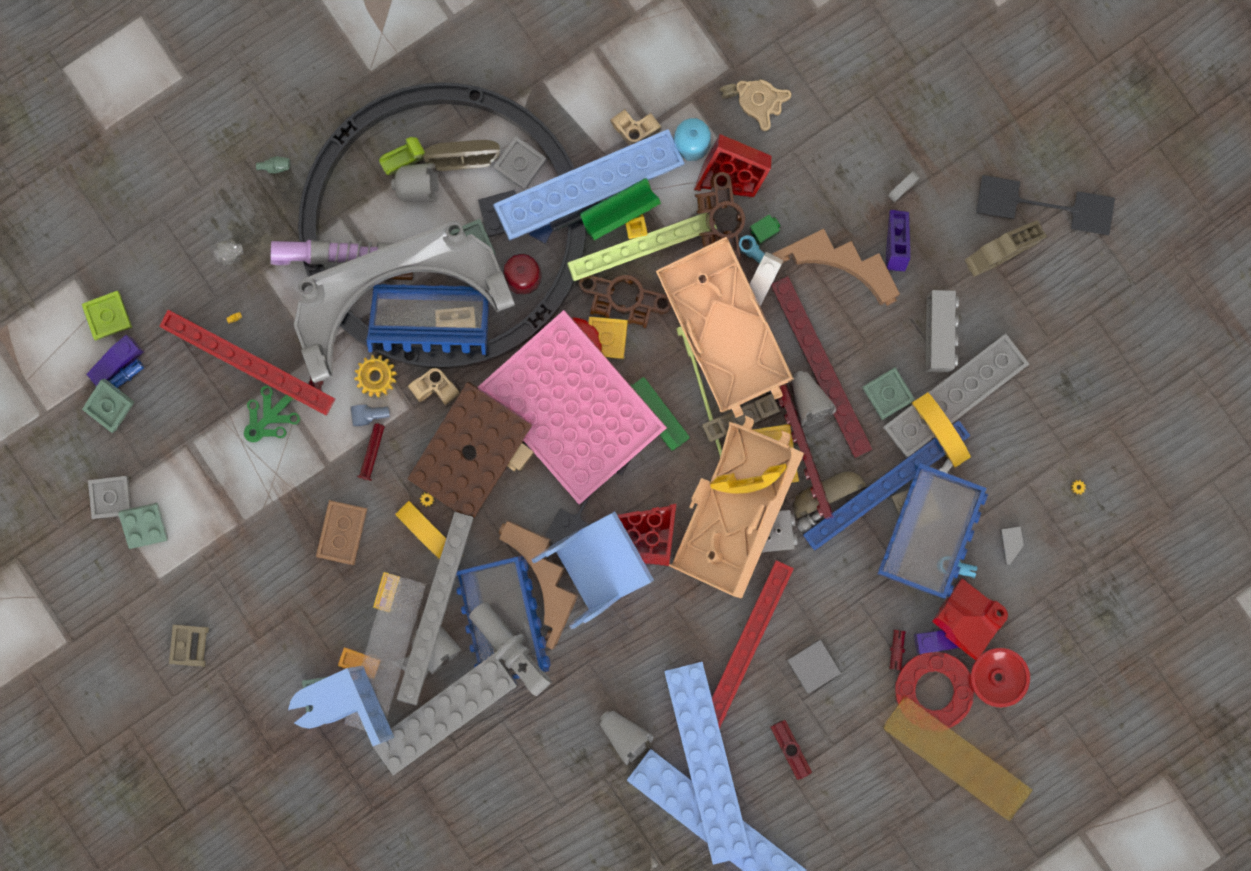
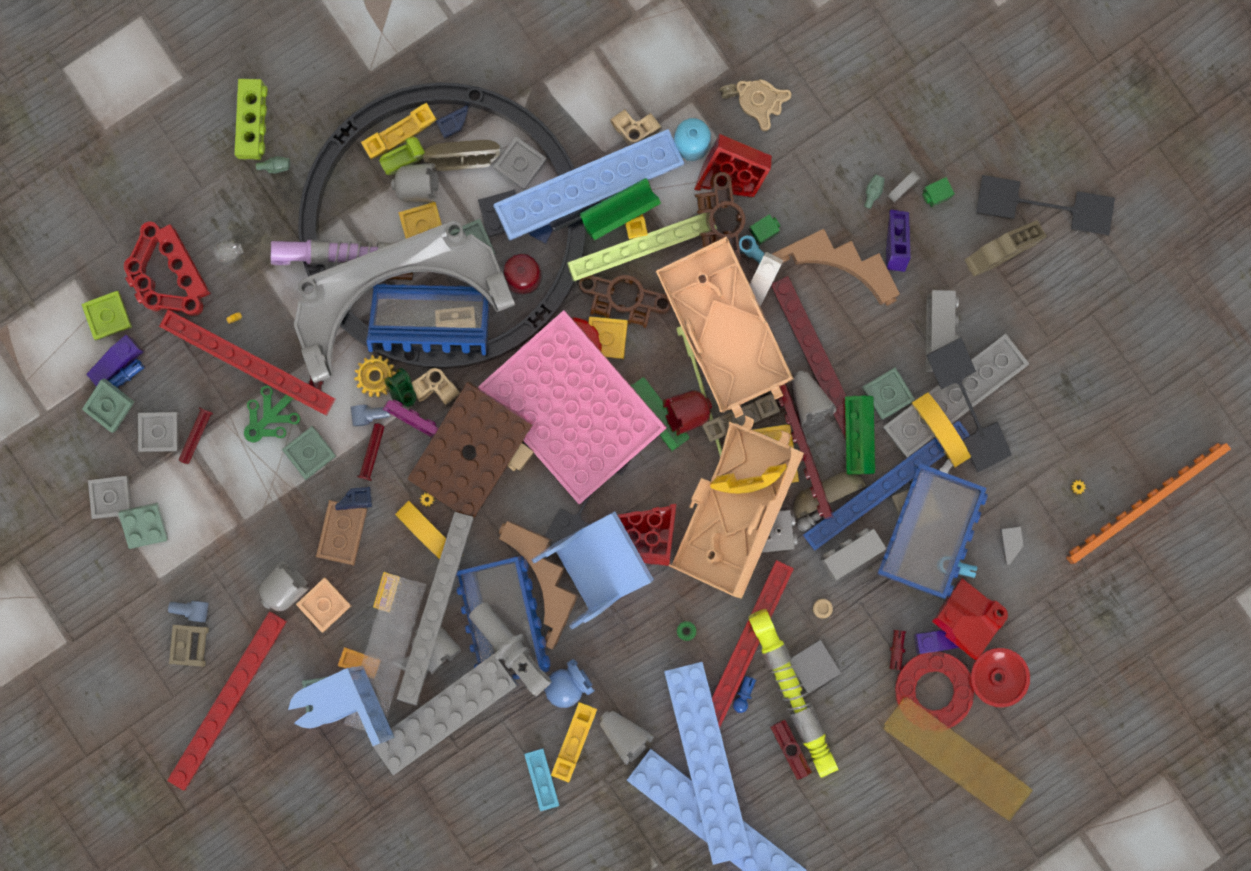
none -> red brick [124,221,211,317]
none -> light grey plate [138,412,179,452]
none -> red plate [167,611,287,791]
none -> sand blue pin [168,601,209,622]
none -> dark red axle [179,407,214,464]
none -> lime brick [235,79,268,160]
none -> light grey cylinder [259,561,309,611]
none -> sand green plate [282,426,337,480]
none -> light nougat plate [296,578,352,633]
none -> dark blue tile [335,487,372,510]
none -> yellow slope [361,103,437,159]
none -> magenta plate [382,400,439,438]
none -> dark green piece [384,368,417,407]
none -> yellow plate [398,202,442,239]
none -> dark blue tile [436,105,469,139]
none -> medium azure plate [524,748,559,811]
none -> medium blue tile [545,659,595,708]
none -> yellow slope [551,702,597,782]
none -> dark red cylinder [663,390,712,436]
none -> green plate [677,621,696,641]
none -> blue pin [733,675,756,713]
none -> neon yellow piece [748,609,839,778]
none -> tan tile [813,599,833,618]
none -> light grey piece [820,528,886,580]
none -> green panel [845,396,875,474]
none -> sand green piece [864,174,885,209]
none -> green brick [922,177,955,207]
none -> black hinge [926,337,1012,472]
none -> orange plate [1066,443,1231,564]

